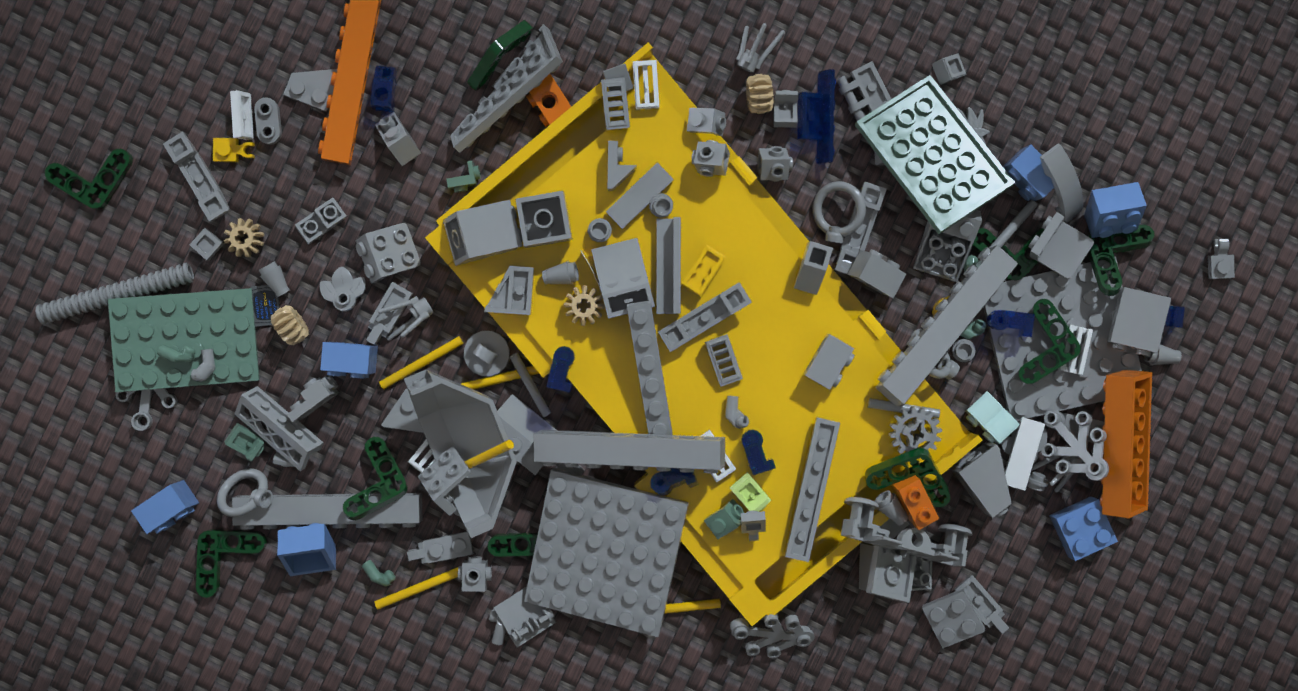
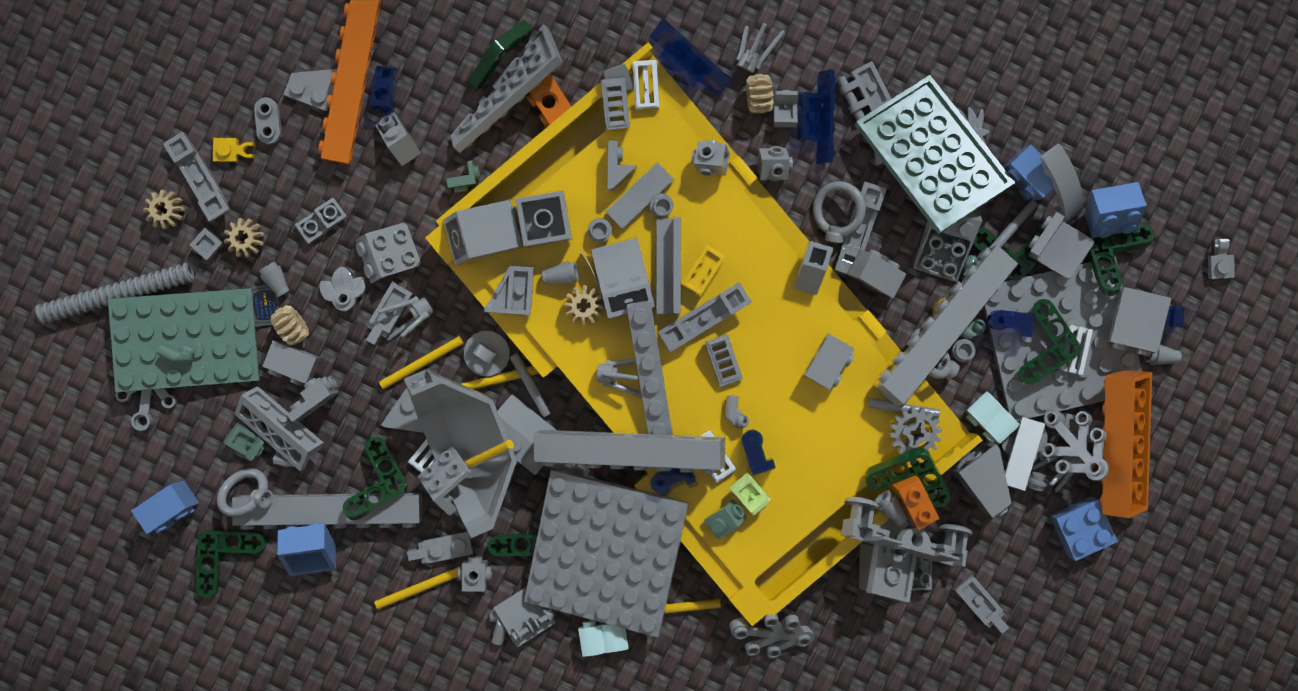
dark green beam [45,149,133,209] -> none
light grey arm [191,349,215,382] -> none
white tile [230,90,254,140] -> none
medium blue piece [320,342,378,378] -> none
sand green arm [362,560,396,586] -> none
clear blue leg [546,346,575,392] -> none
light grey bracket [687,108,726,136] -> none
light grey plate [741,510,766,541] -> none
light grey plate [785,417,840,562] -> none
light grey plate [922,588,985,648] -> none
light grey slope [932,53,967,85] -> none
none -> tan gear [143,190,185,230]
none -> light grey brick [262,341,321,386]
none -> light aqua brick [578,620,629,657]
none -> light grey plant [597,359,642,398]
none -> clear blue bracket [650,19,732,97]

